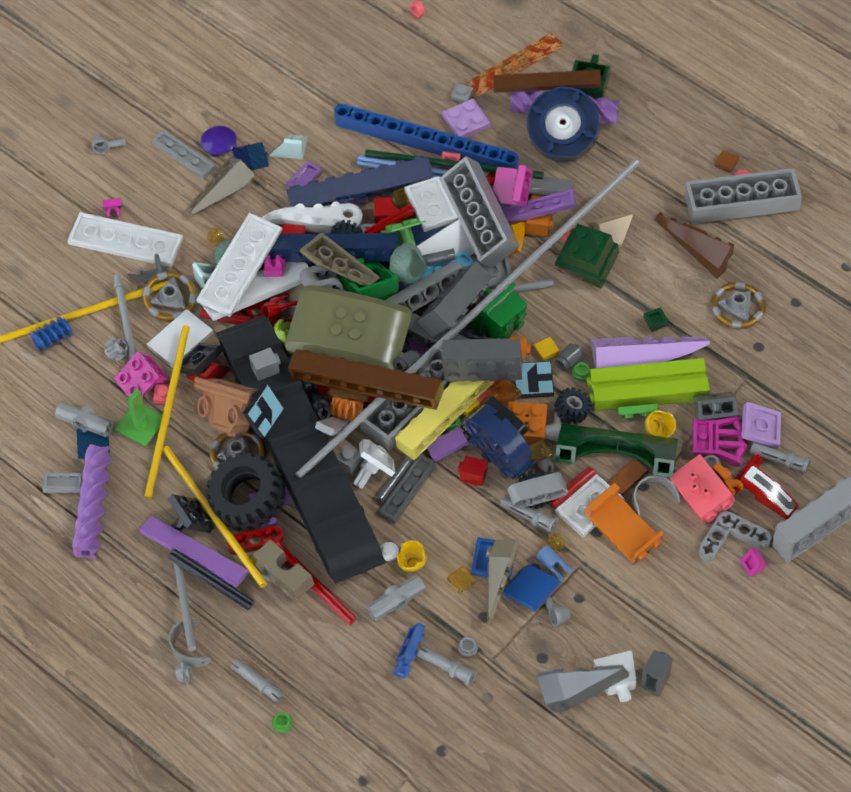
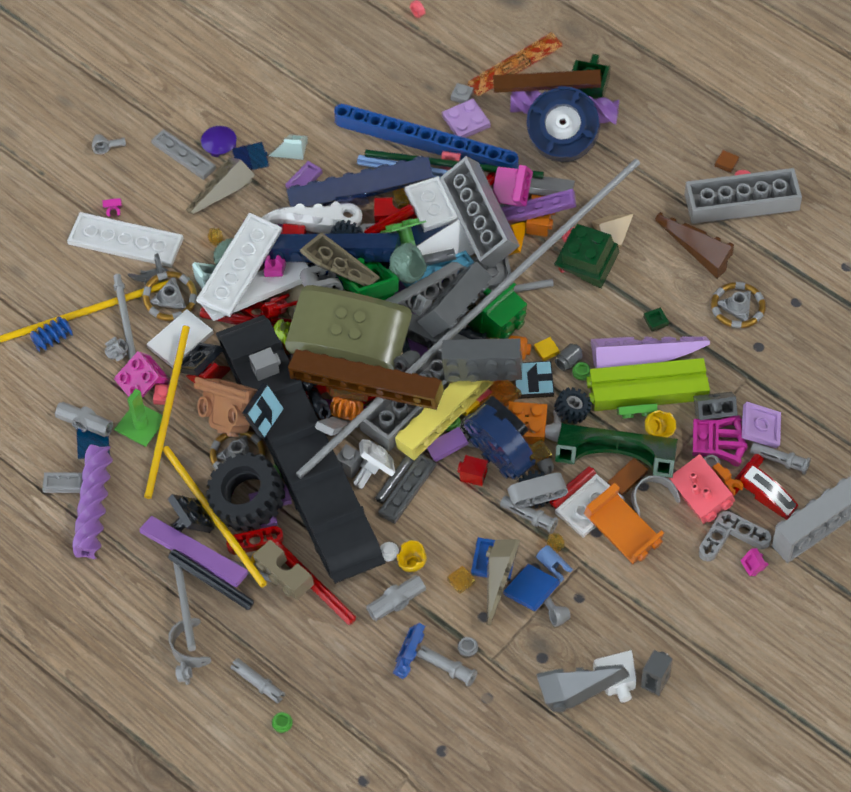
none -> light grey plate [411,294,433,317]

